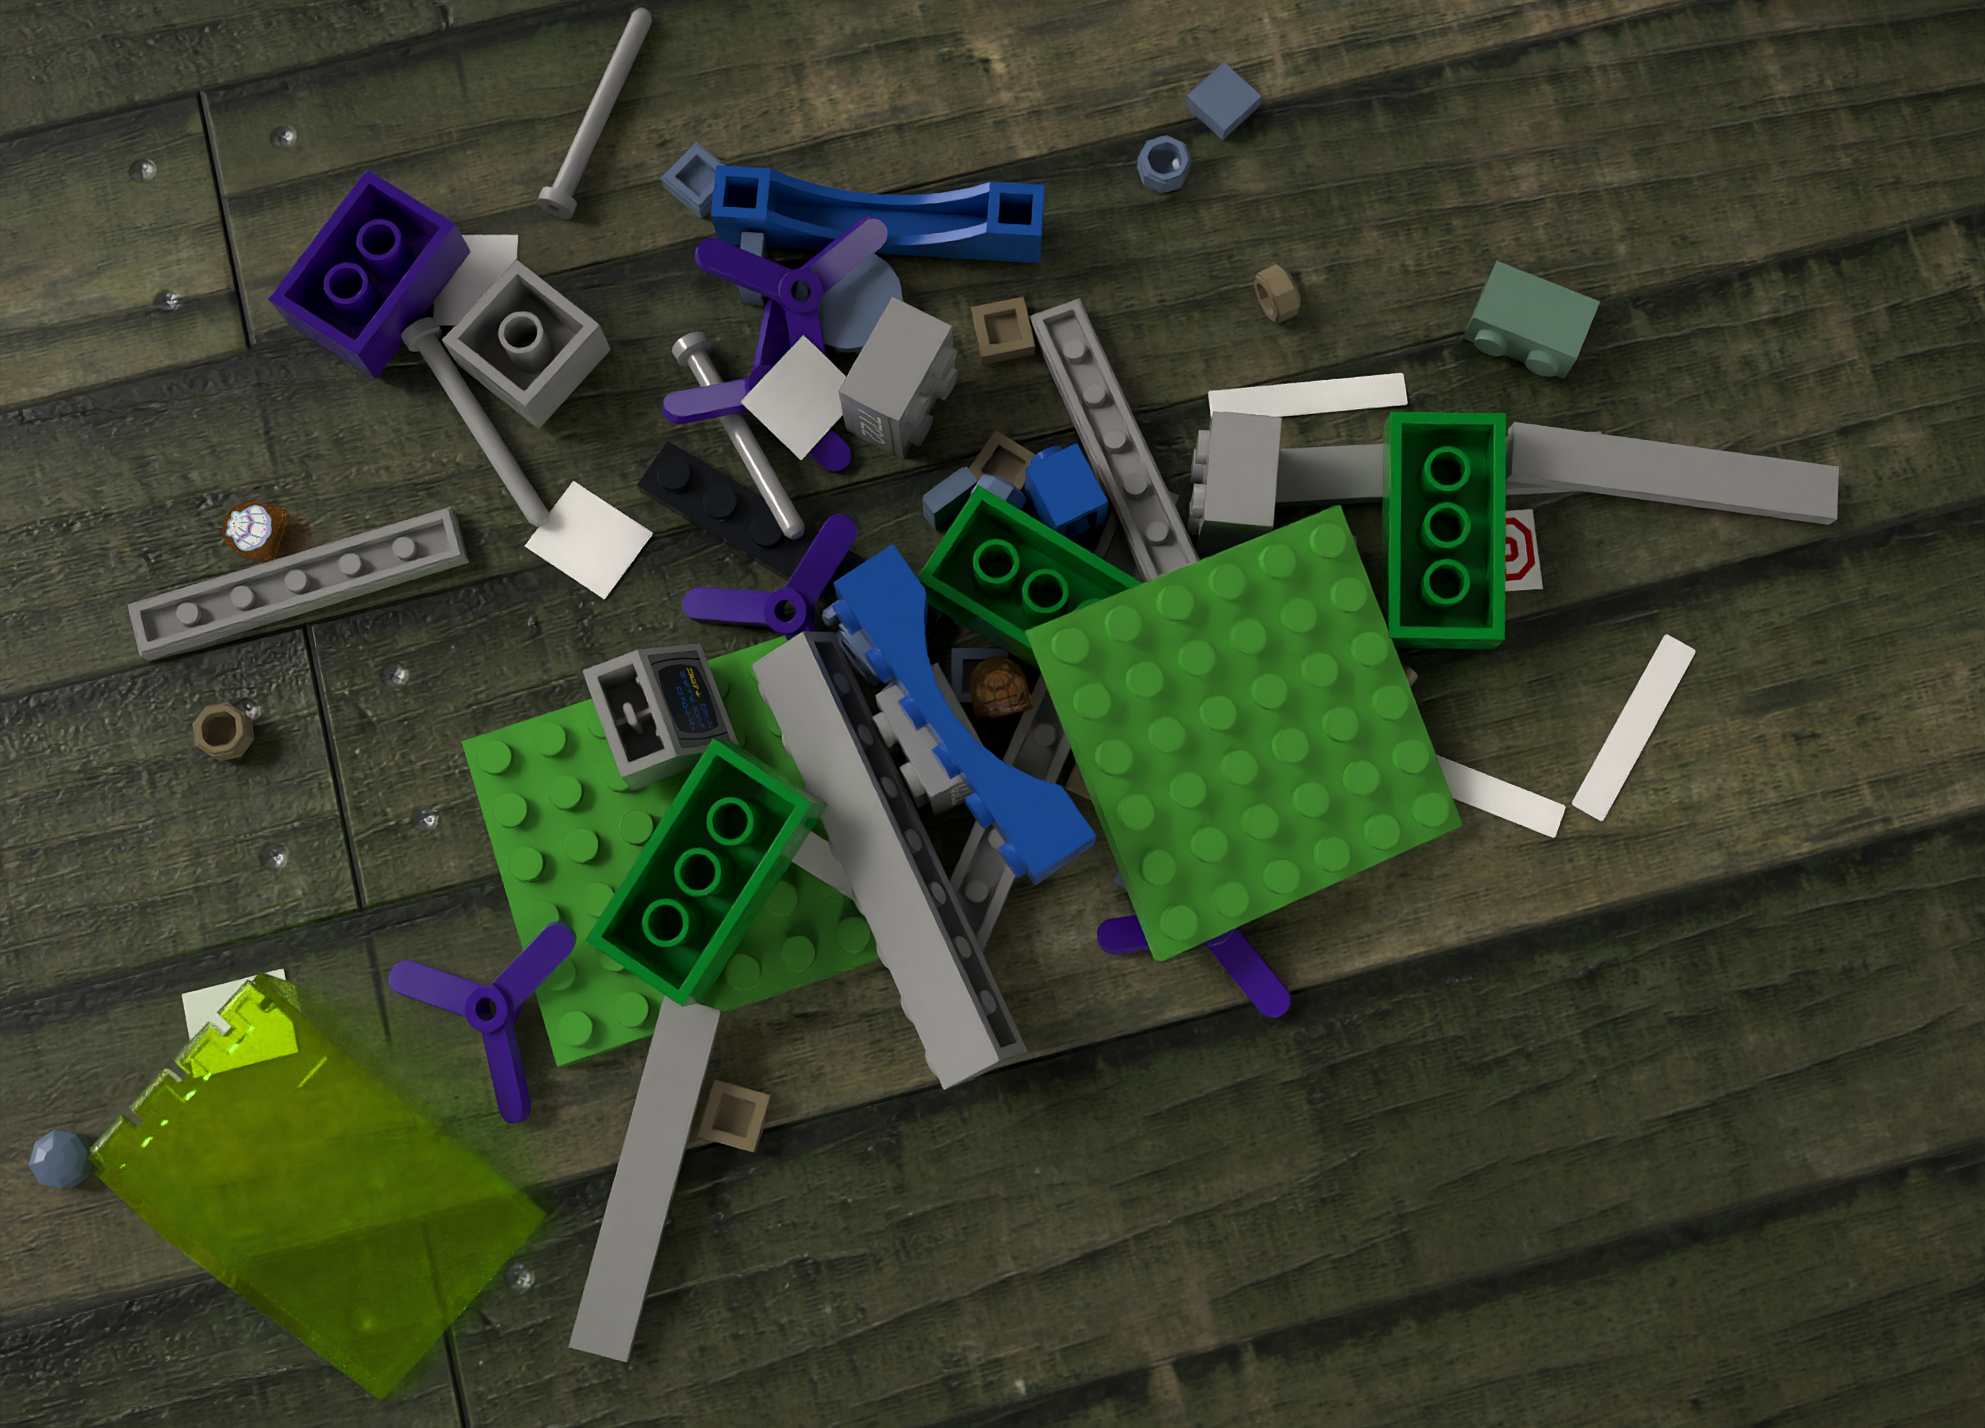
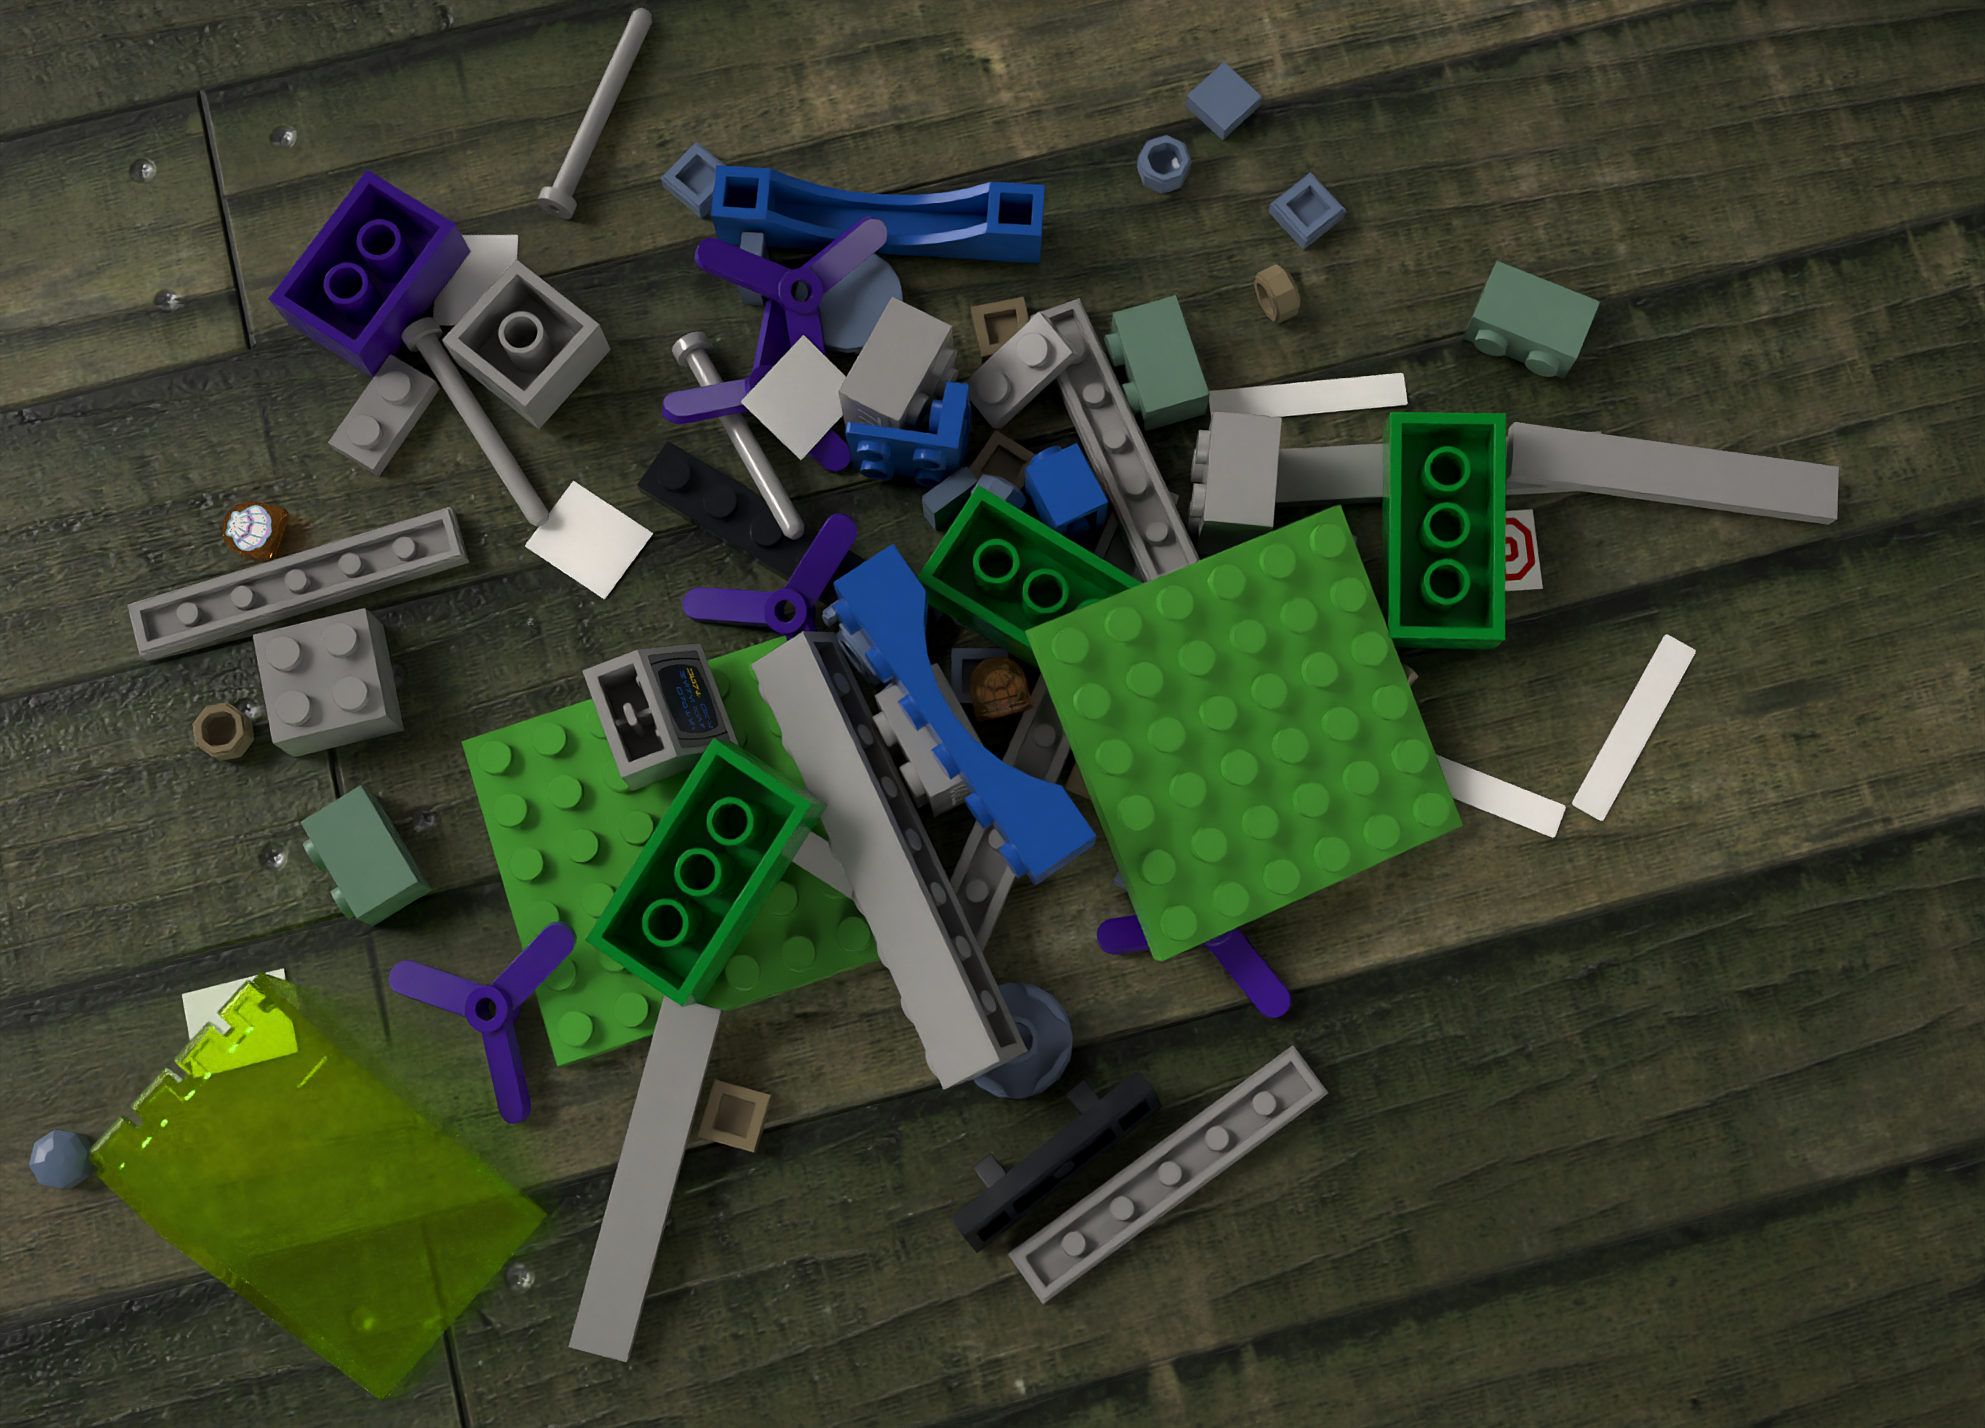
none -> light grey brick [253,608,404,757]
none -> sand green brick [300,785,432,927]
none -> light grey plate [328,354,440,476]
none -> blue bracket [845,381,972,488]
none -> black hinge [950,1070,1162,1253]
none -> light grey plate [963,312,1079,430]
none -> sand blue tile [973,983,1073,1100]
none -> light grey tile [1008,1045,1328,1304]
none -> sand green brick [1104,295,1210,432]
none -> sand blue tile [1268,172,1346,250]

